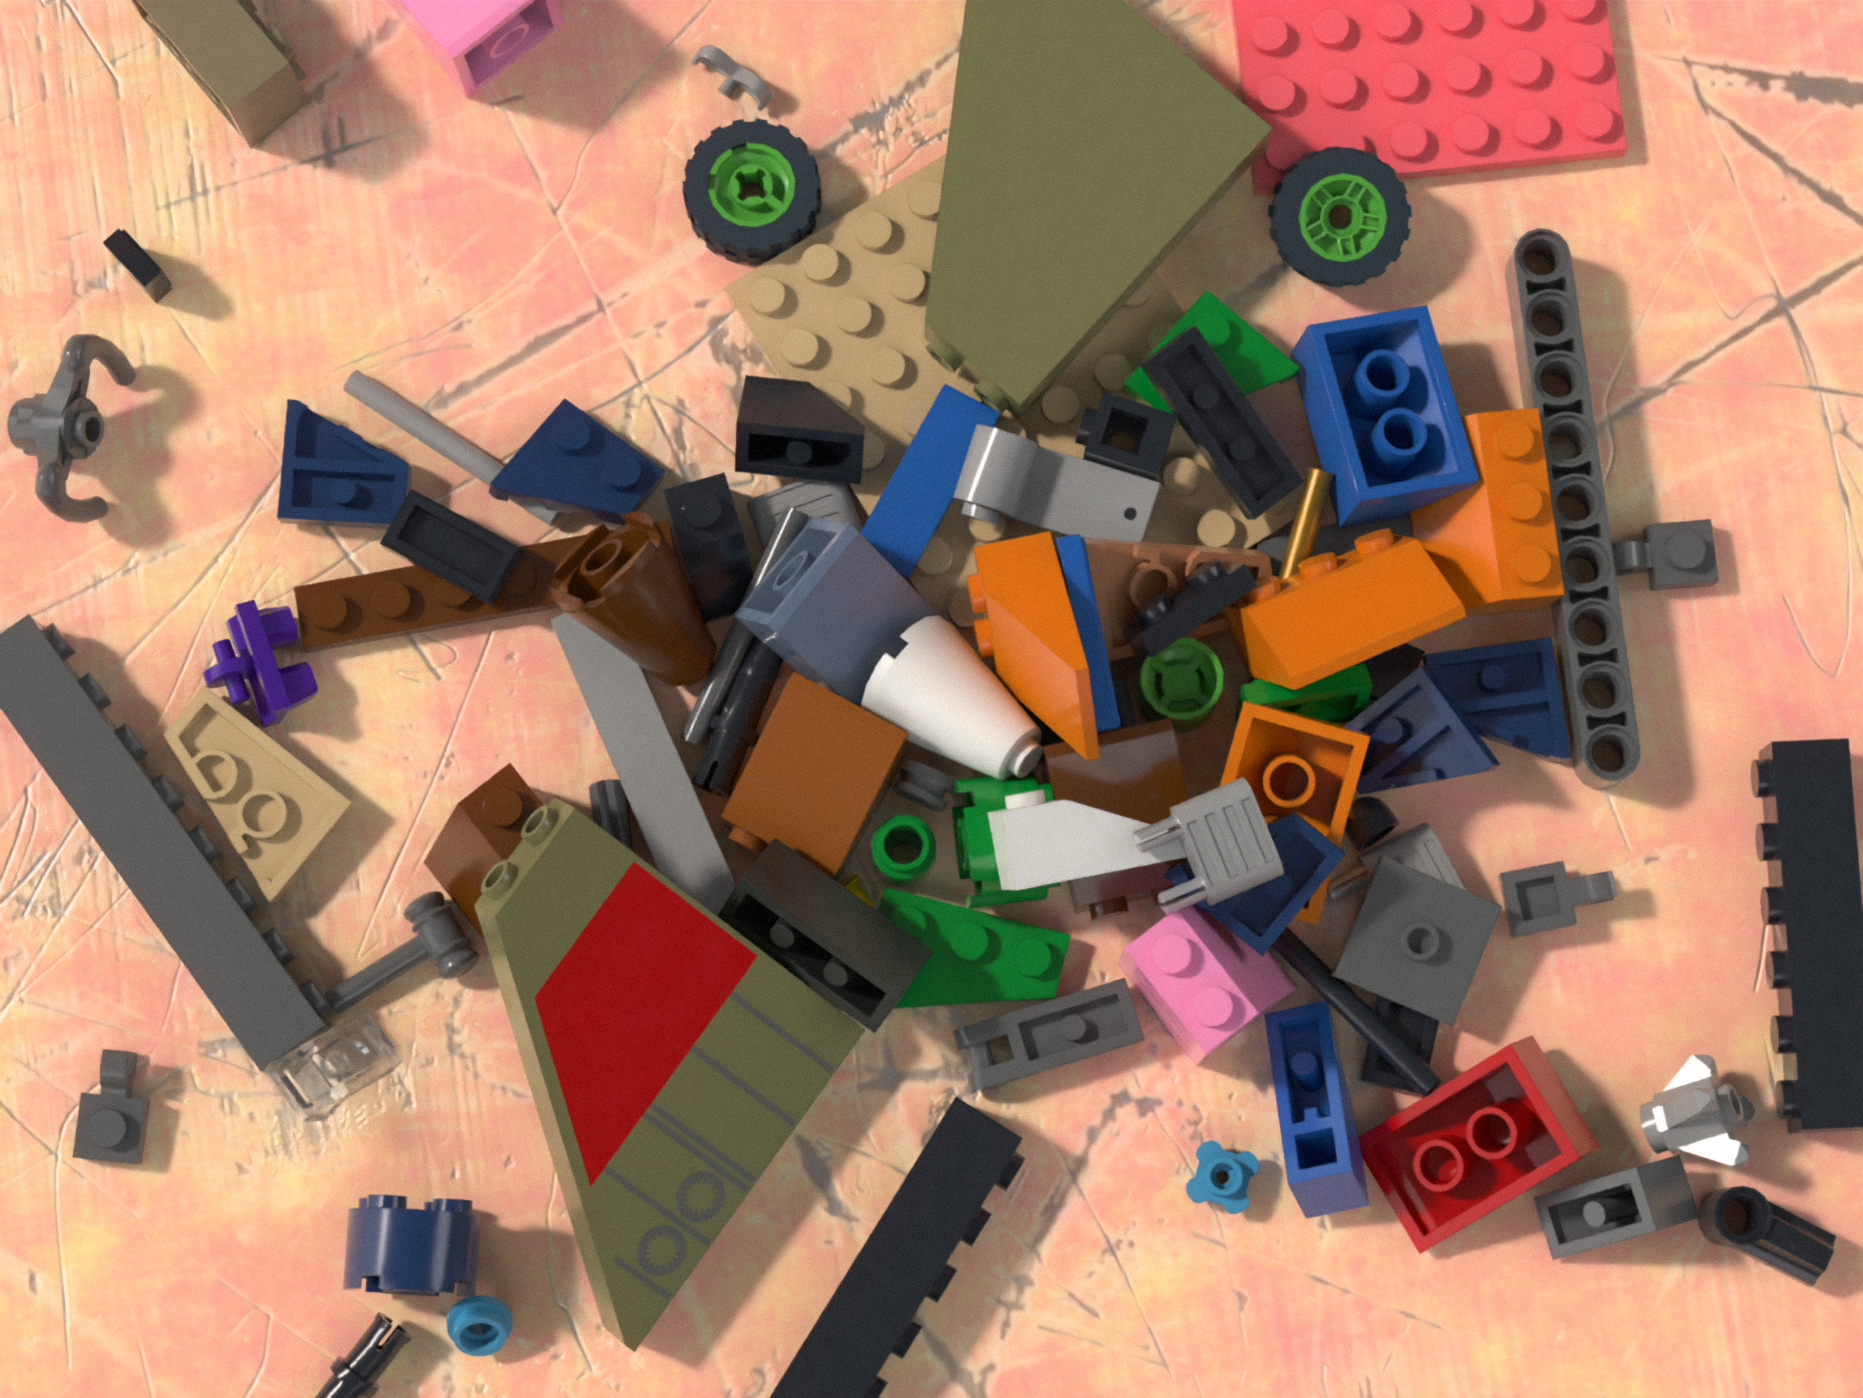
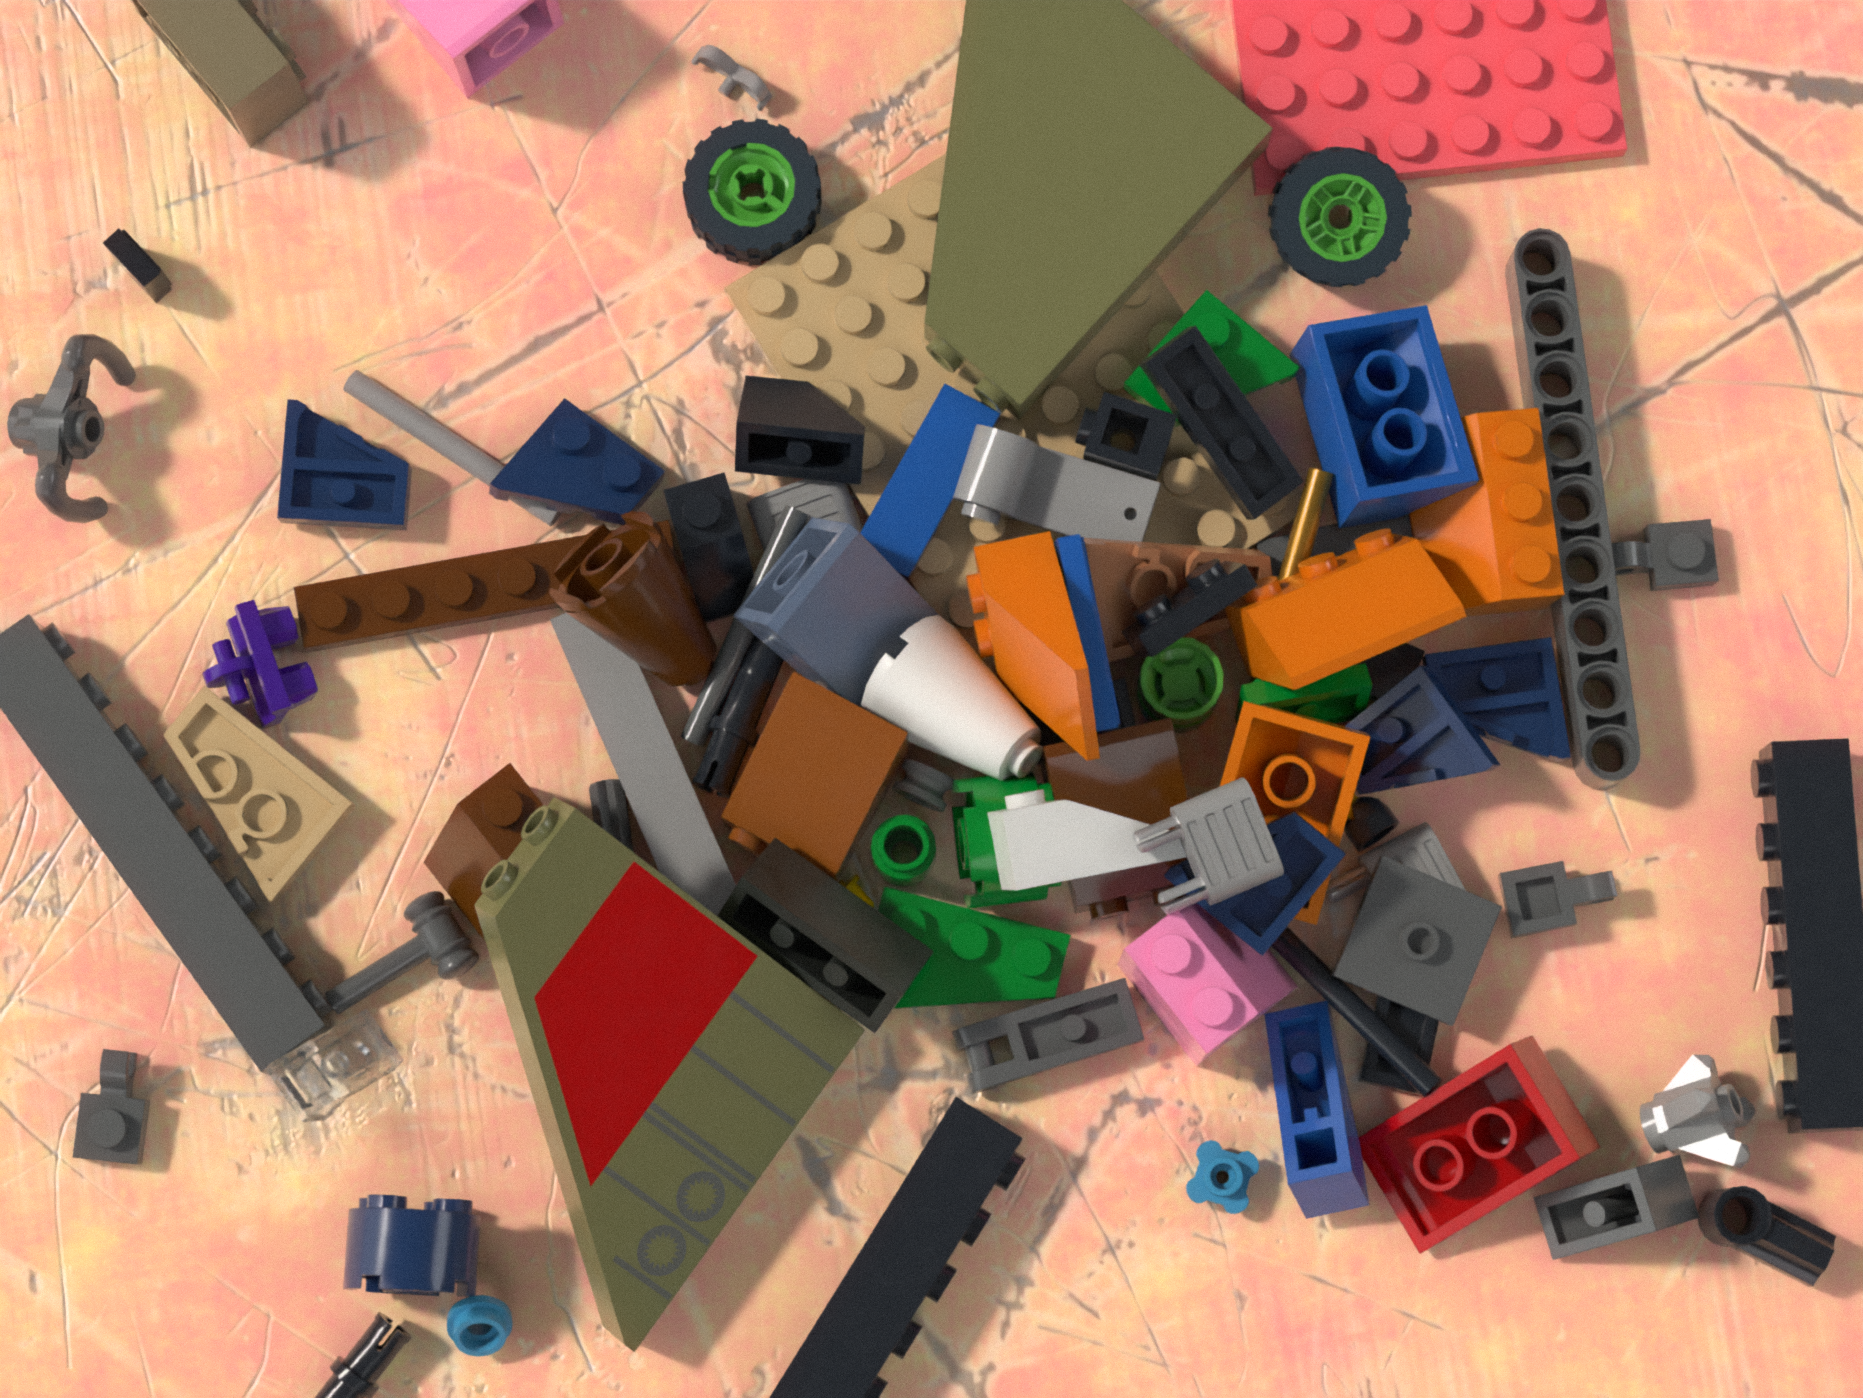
black tile [380,489,524,608] -> none

